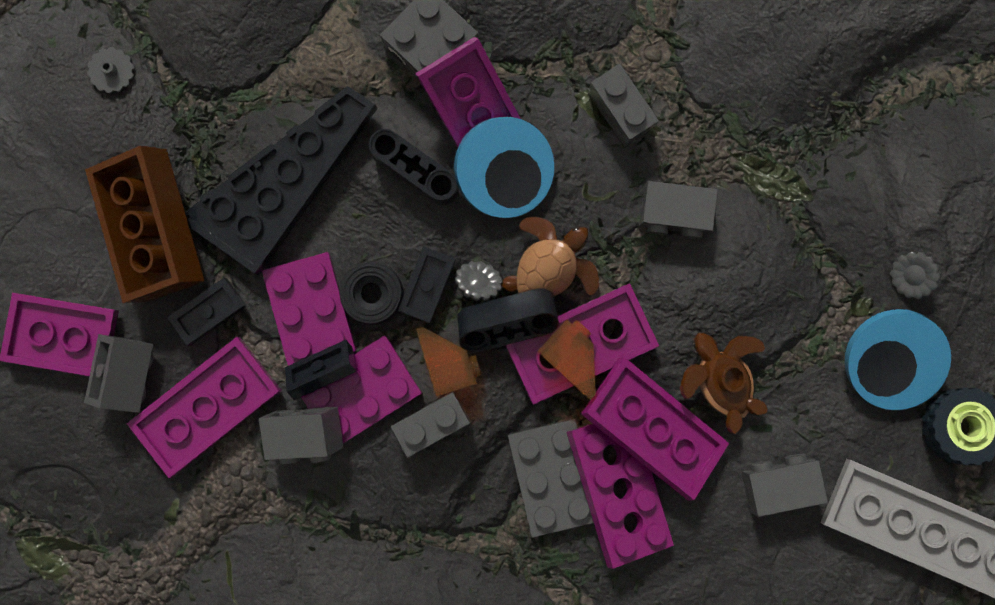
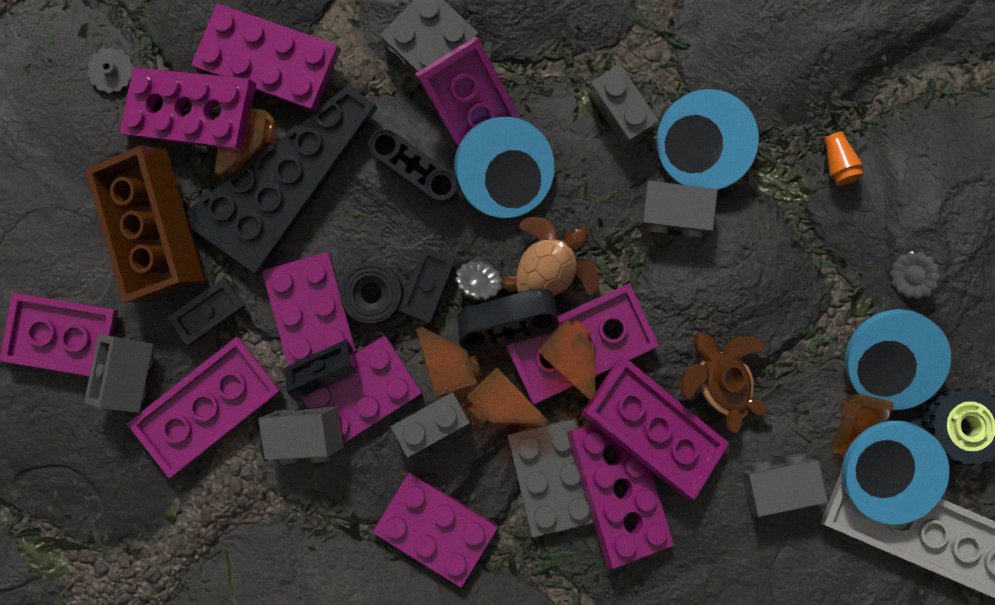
none -> magenta plate [119,67,256,151]
none -> magenta plate [191,3,341,112]
none -> clear orange slope [214,109,277,180]
none -> magenta plate [372,472,498,588]
none -> clear orange slope [467,368,549,426]
none -> dark azure piece [657,89,759,189]
none -> orange cone [824,132,864,186]
none -> clear orange slope [832,393,894,455]
none -> dark azure piece [842,421,949,525]

